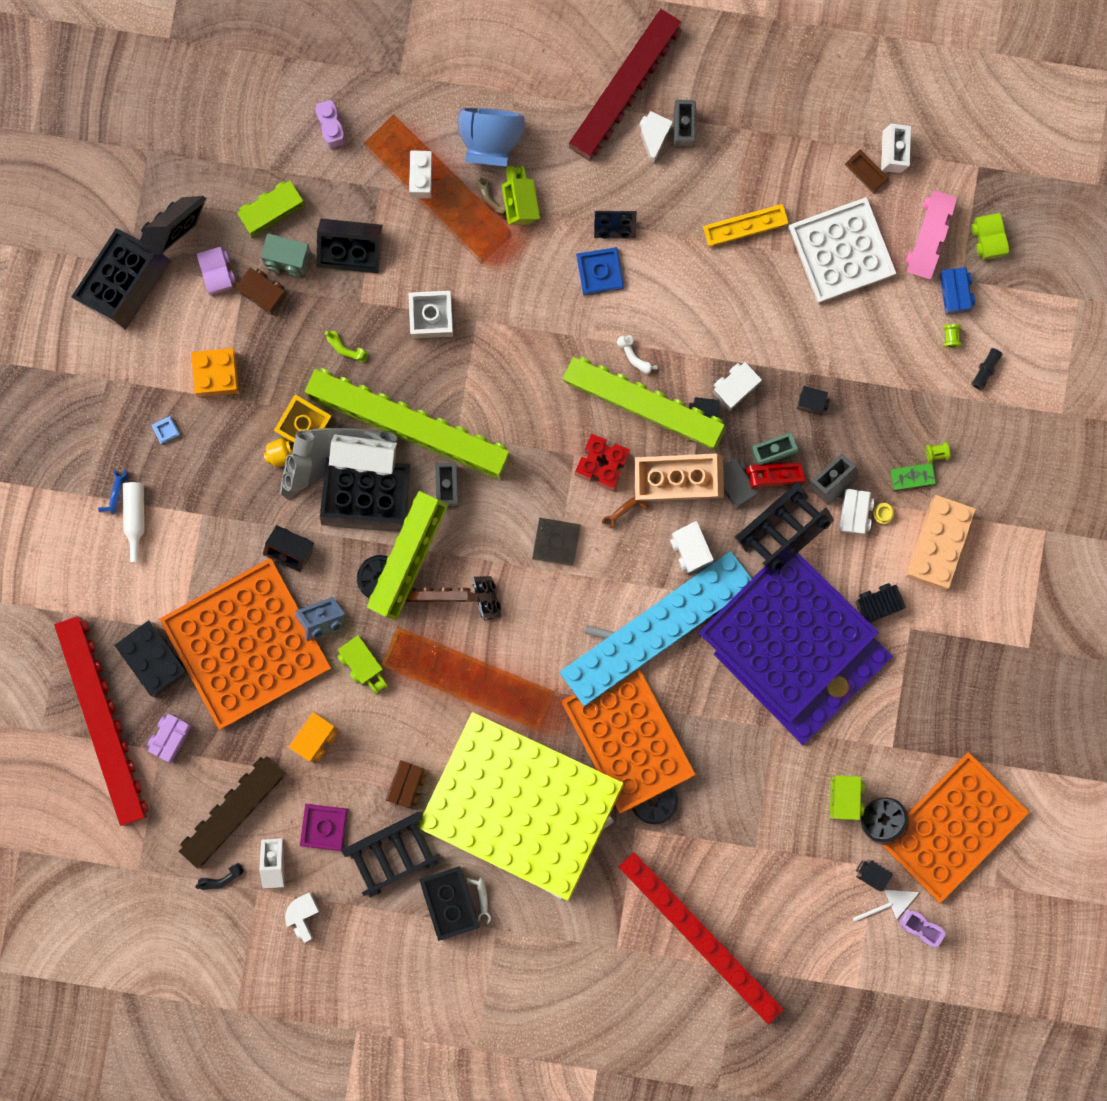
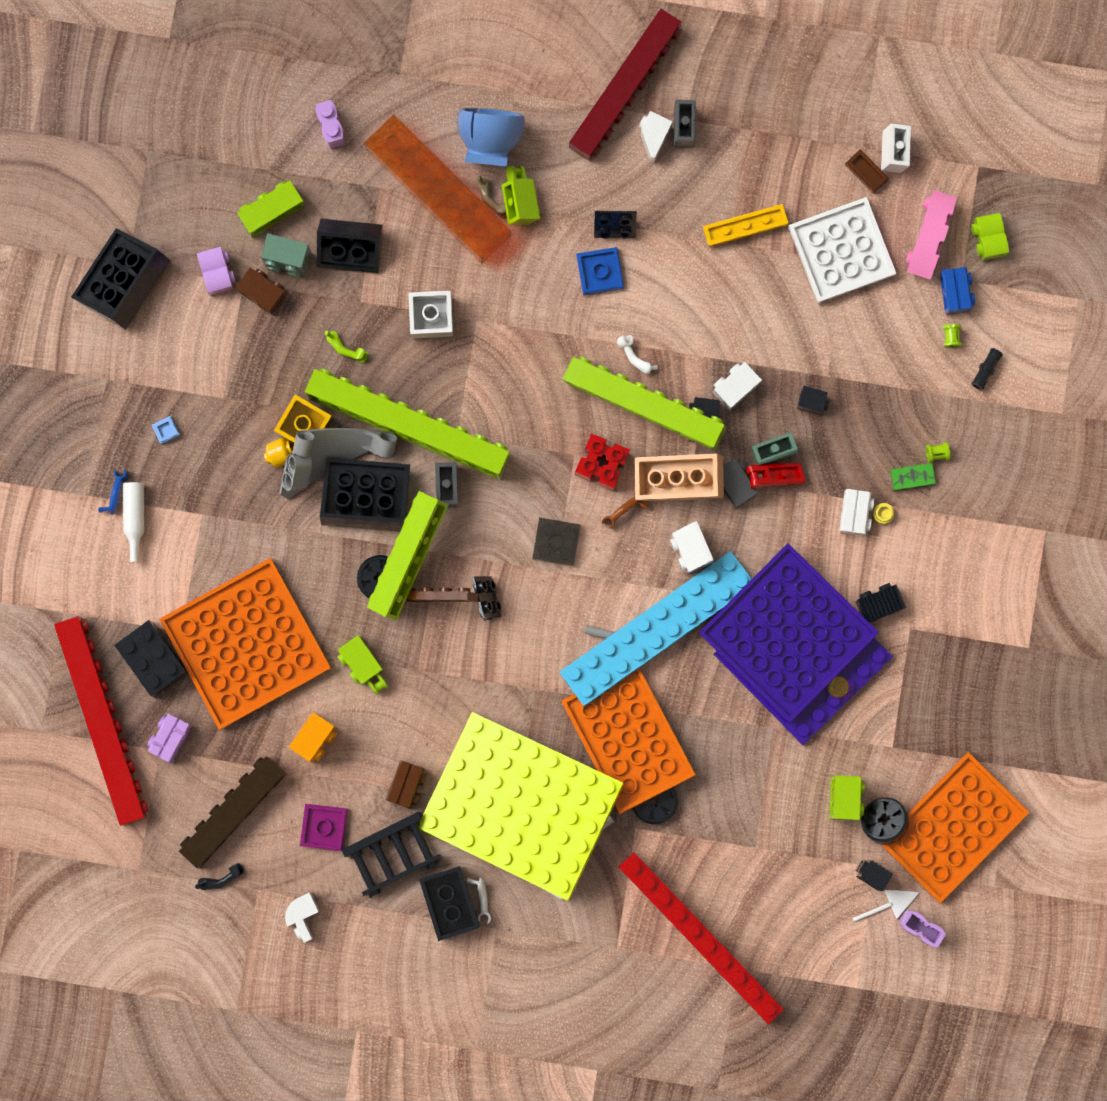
black slope [140,196,207,256] -> none
light orange brick [191,348,239,398] -> none
white slope [259,838,285,888] -> none
black brick [263,525,314,573] -> none
sand blue bracket [295,597,345,641] -> none
white brick [329,434,397,475] -> none
clear orange brick [381,626,555,732] -> none
white brick [409,151,433,199] -> none
black fence [735,482,835,576] -> none
dark grey brick [811,454,859,505] -> none
light nougat brick [905,495,976,590] -> none

